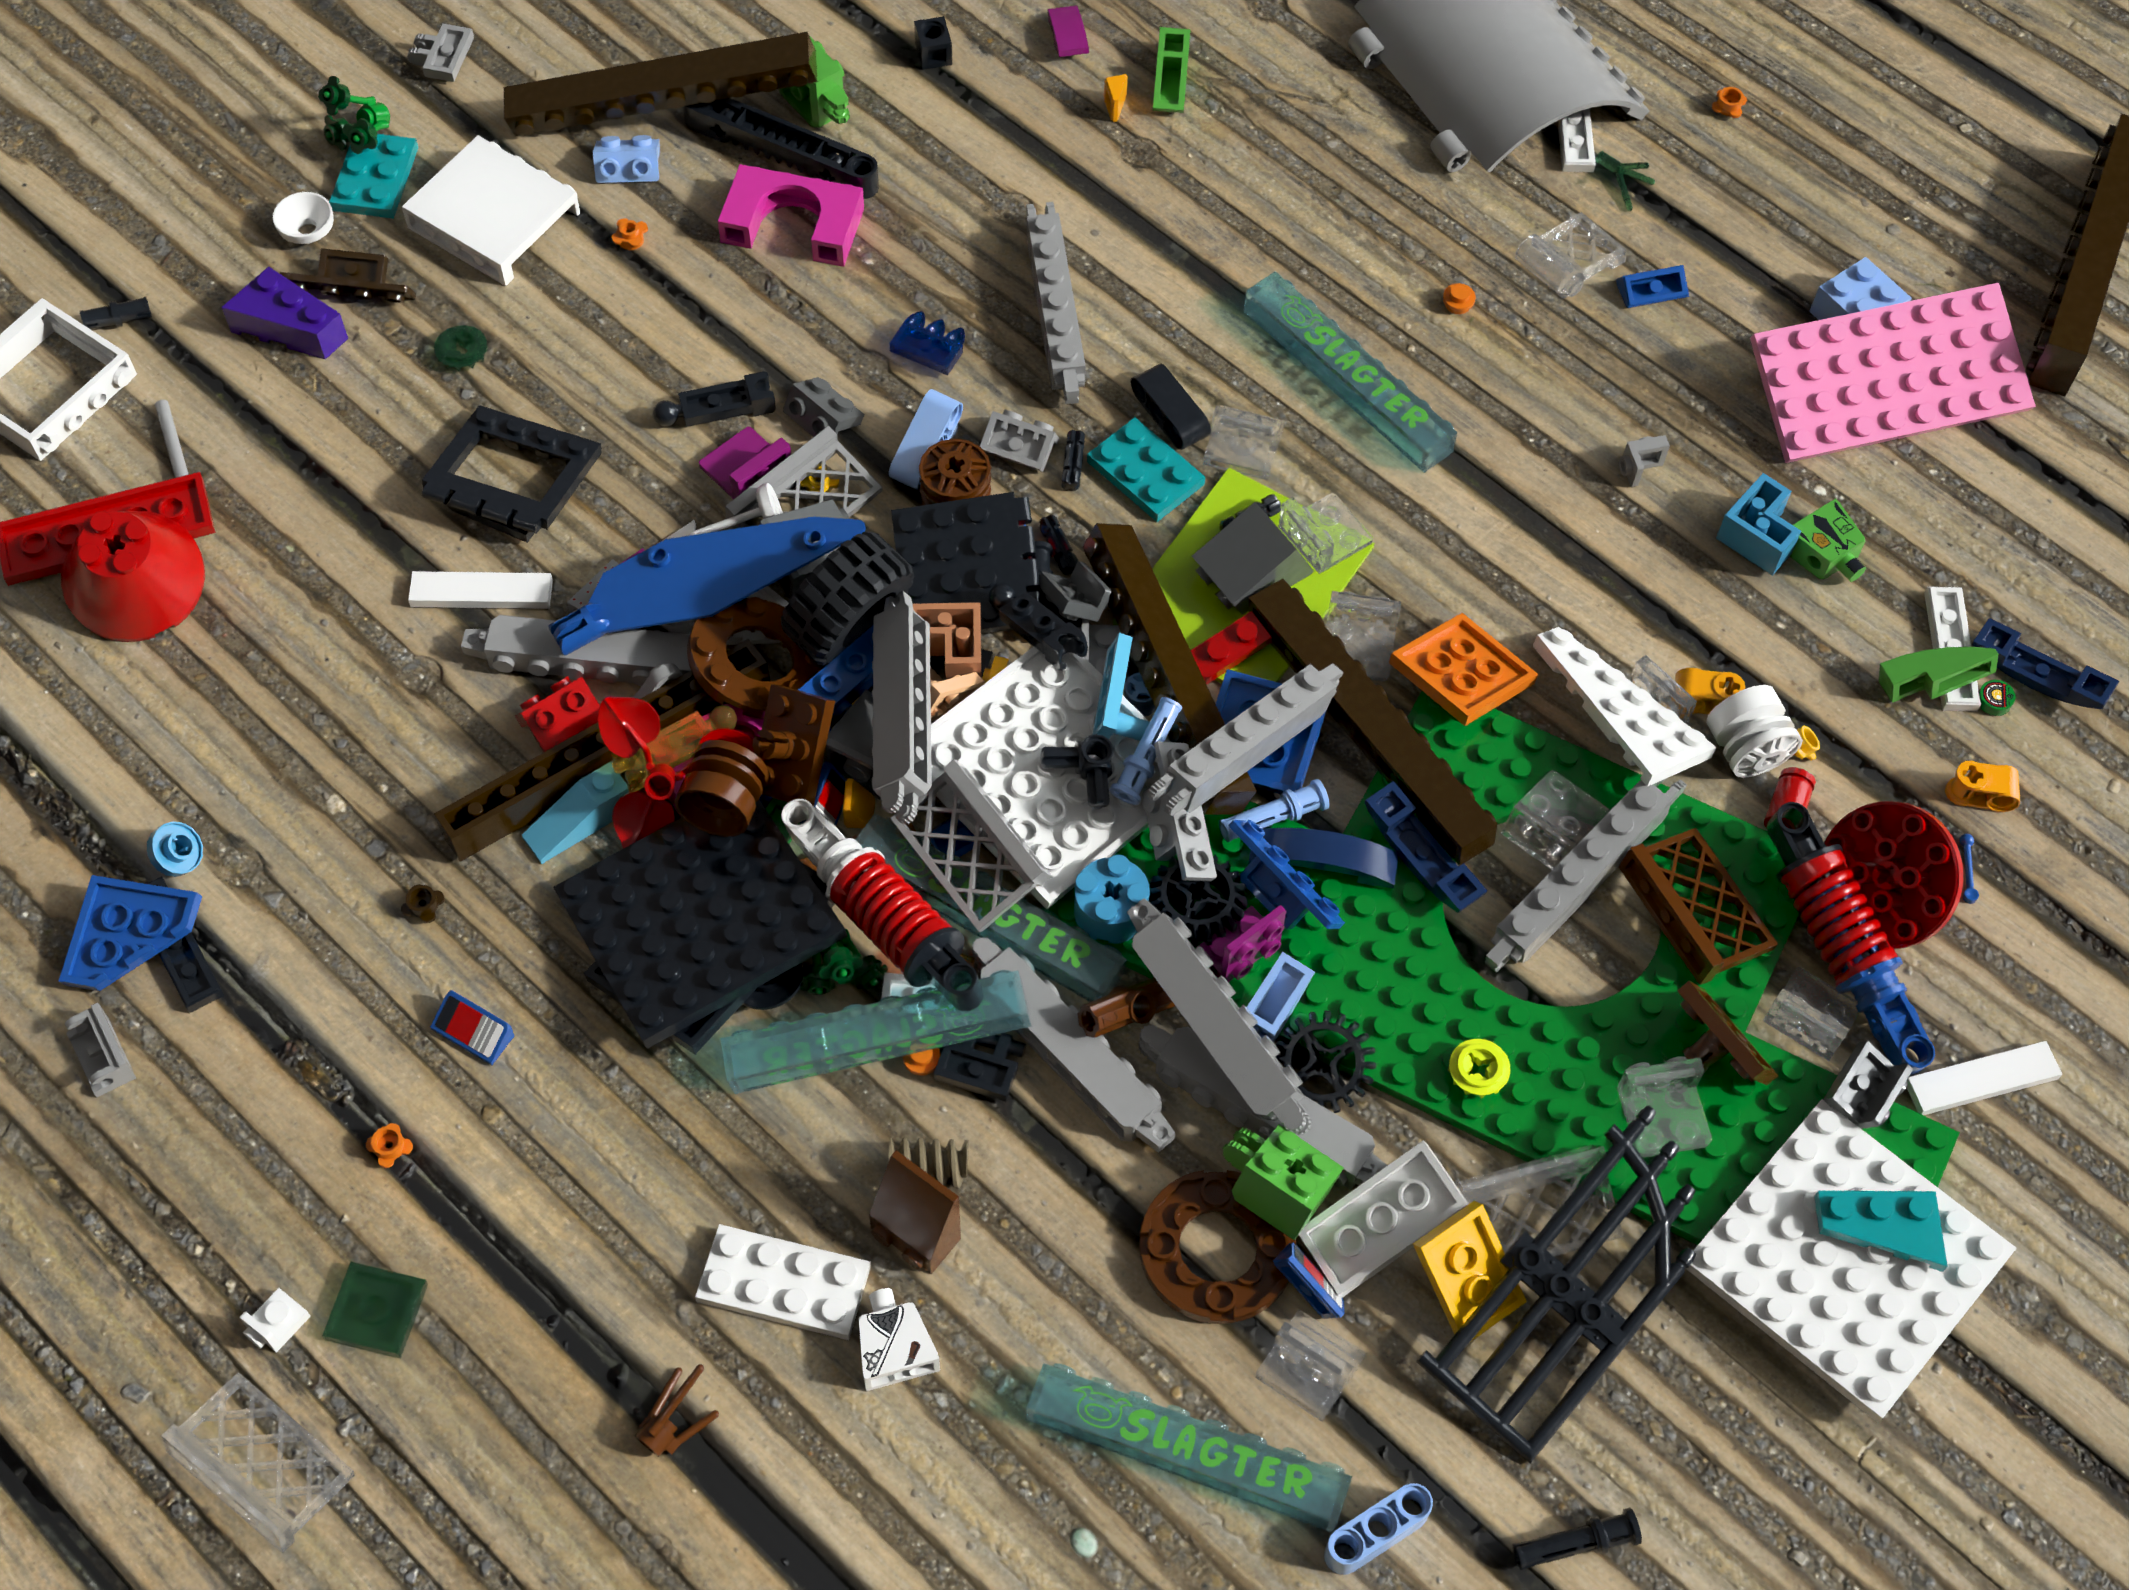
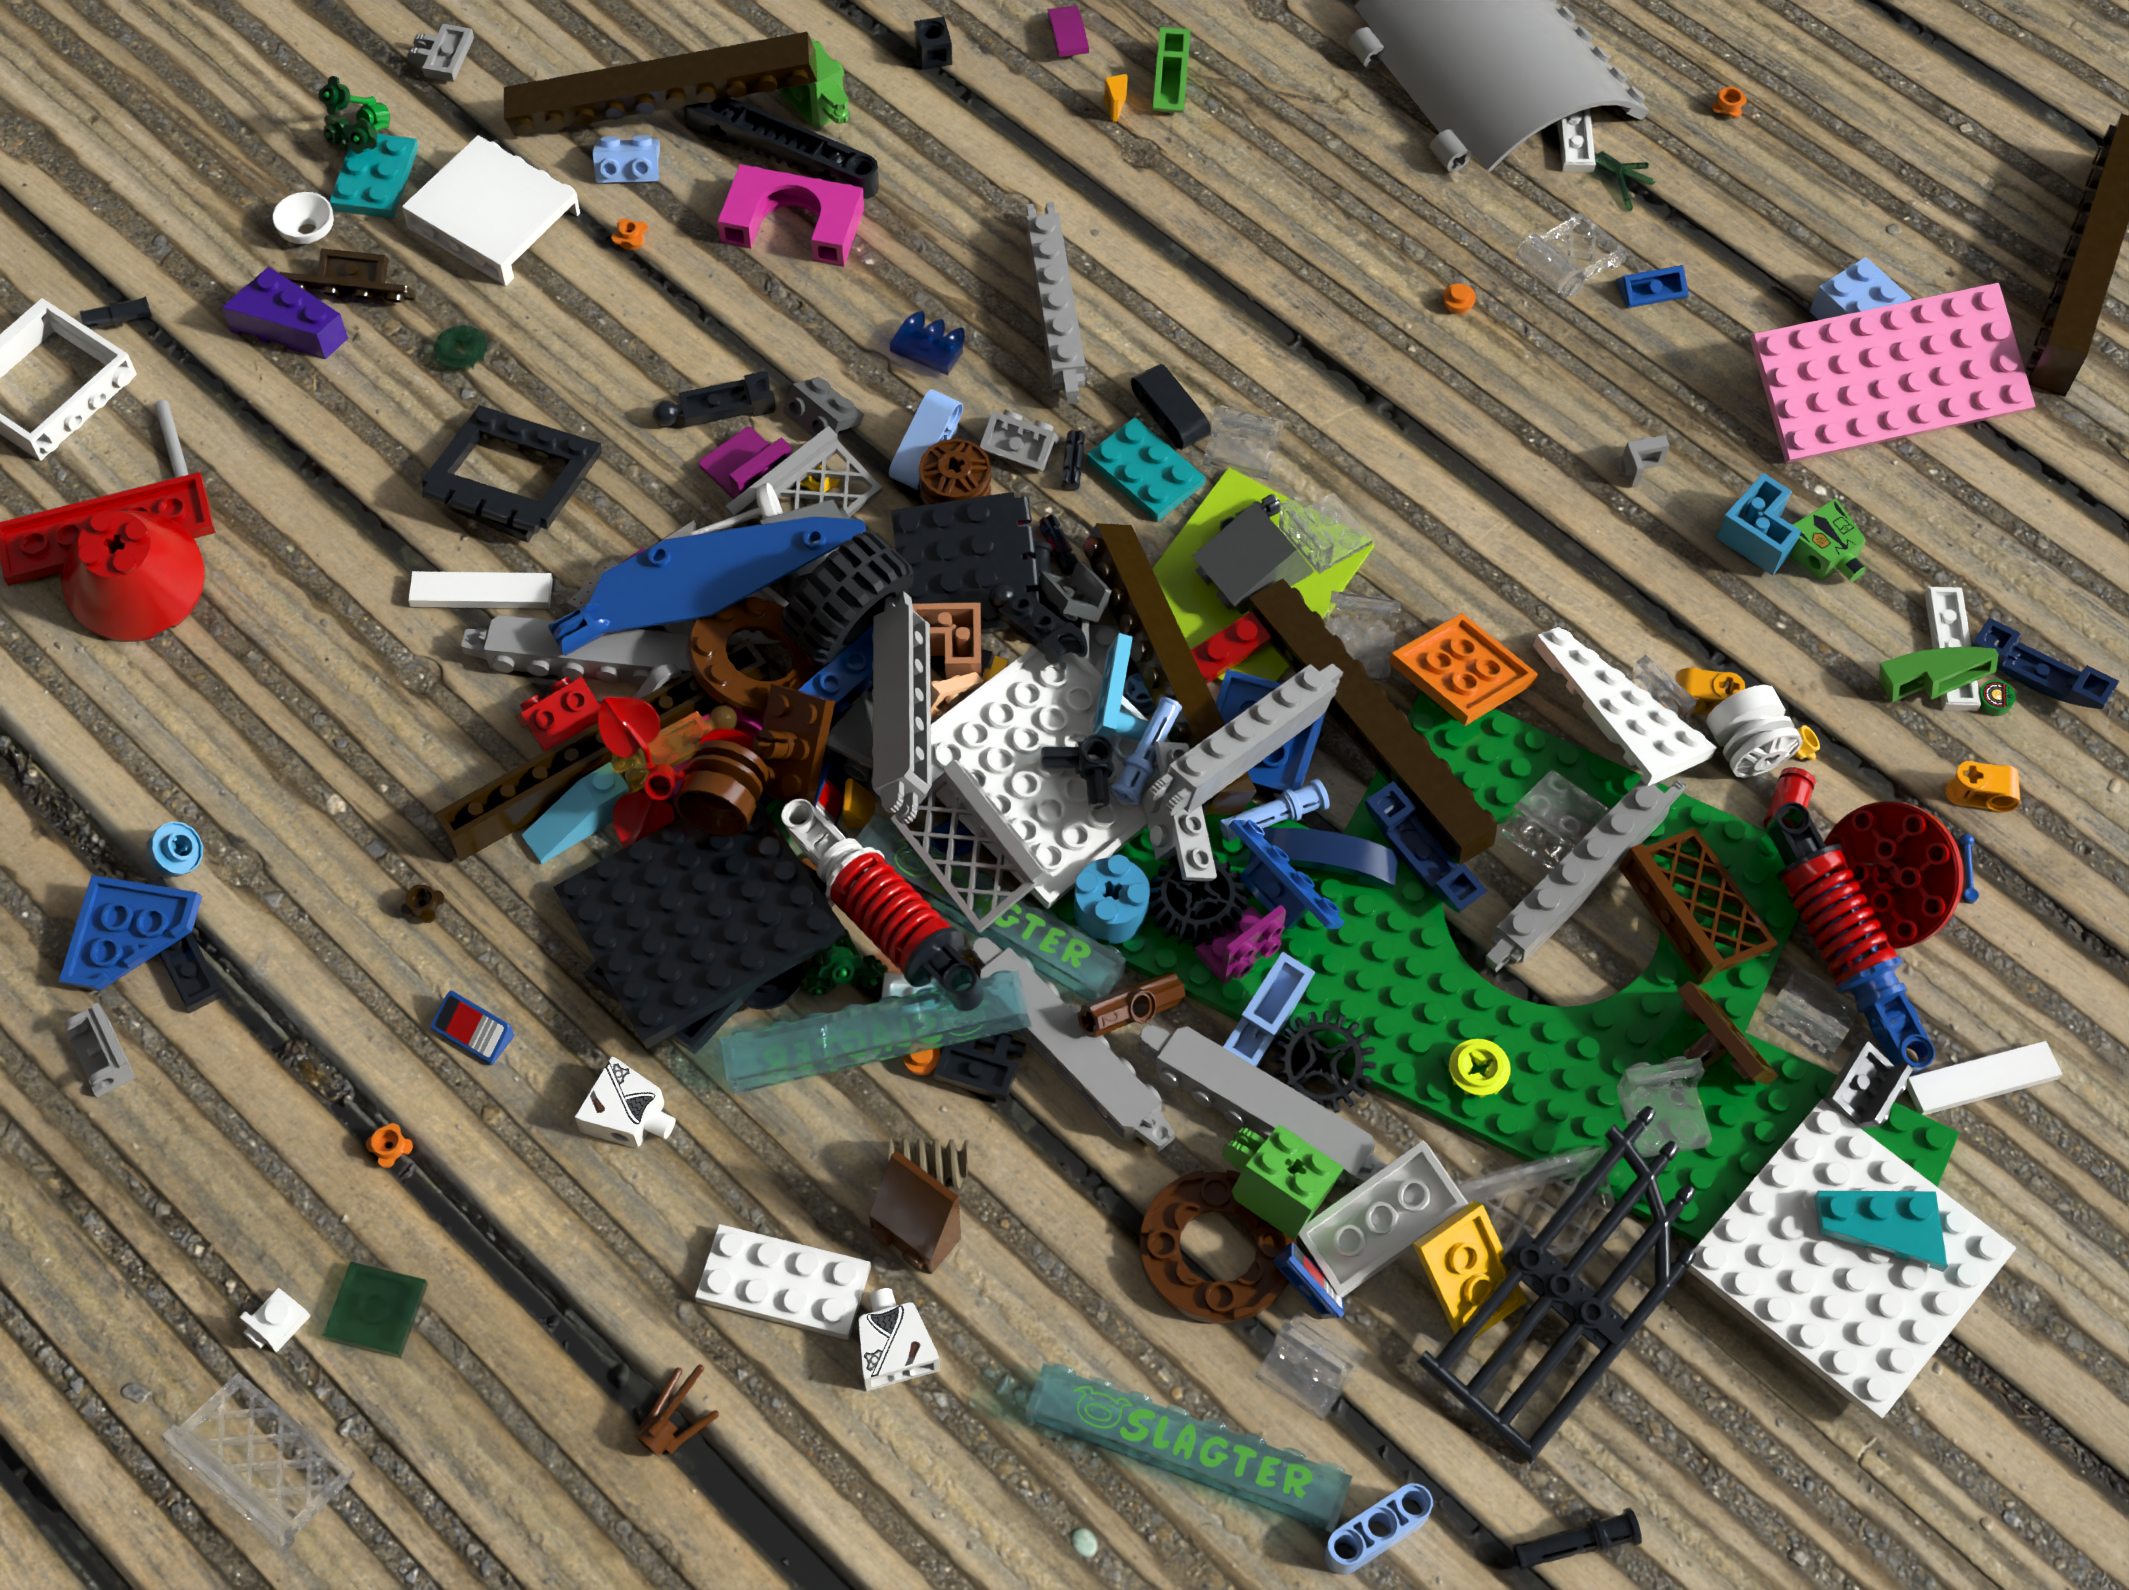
light grey hinge [1127,898,1312,1135] -> none
clear light blue brick [1244,271,1458,473] -> none
none -> white torso [575,1056,675,1148]

